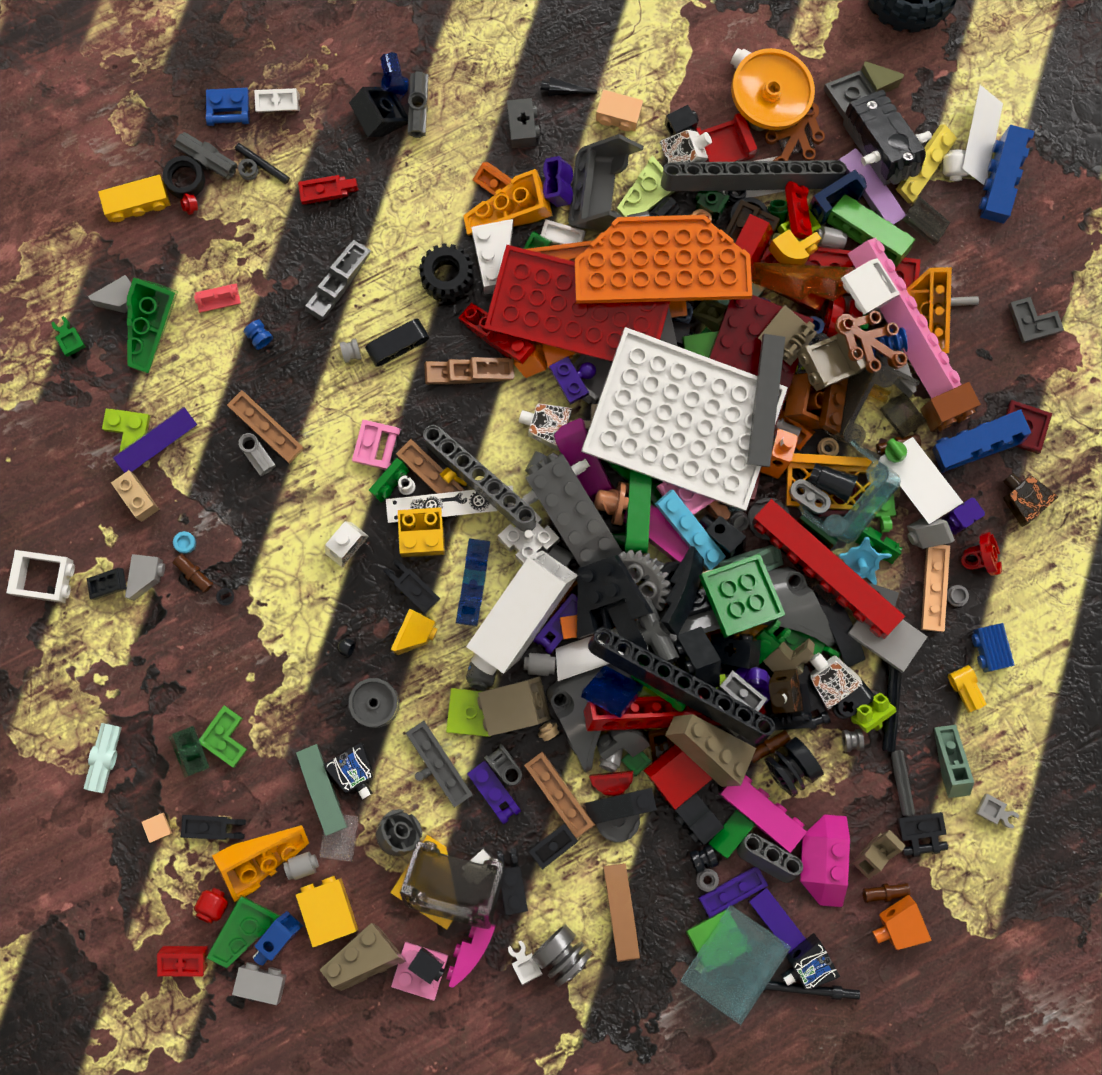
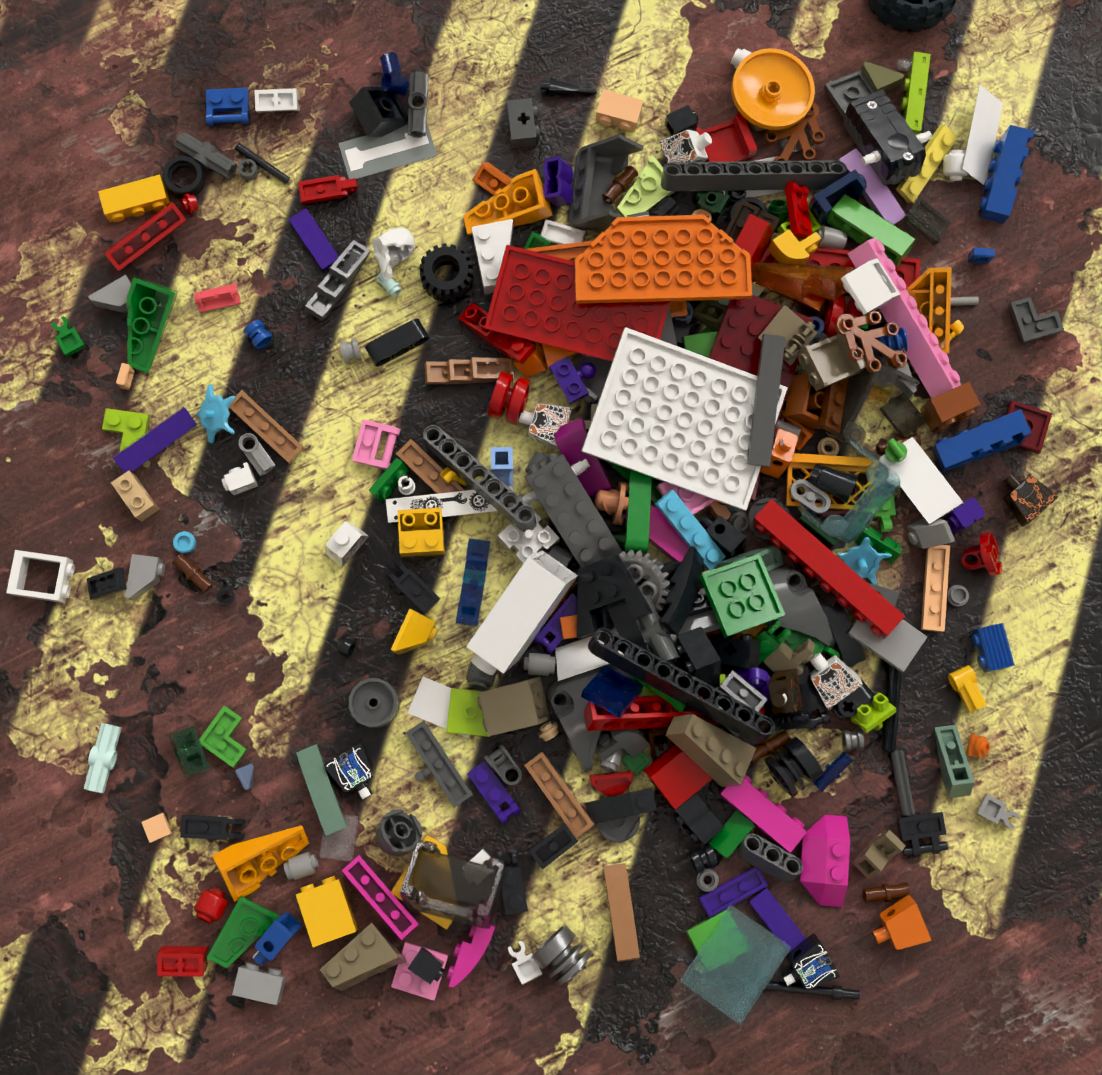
none -> red brick [104,202,186,271]
none -> light nougat tile [116,363,135,390]
none -> medium azure piece [196,384,236,444]
none -> white brick [222,462,258,495]
none -> sand blue slope [236,764,254,790]
none -> dark purple tile [288,208,339,272]
none -> light grey sticker [338,123,437,179]
none -> dark pink brick [342,855,419,941]
none -> white head [372,227,415,280]
none -> light aqua pin [376,272,402,297]
none -> white sticker [408,677,469,738]
none -> red wheel [488,371,531,426]
none -> light blue brick [491,447,513,486]
none -> reddish brown pin [602,166,638,204]
none -> clear blue pin [813,751,853,792]
none -> lime piece [896,52,931,134]
none -> yellow hand [950,320,964,341]
none -> orange plate [966,734,990,759]
none -> blue tile [968,247,995,264]

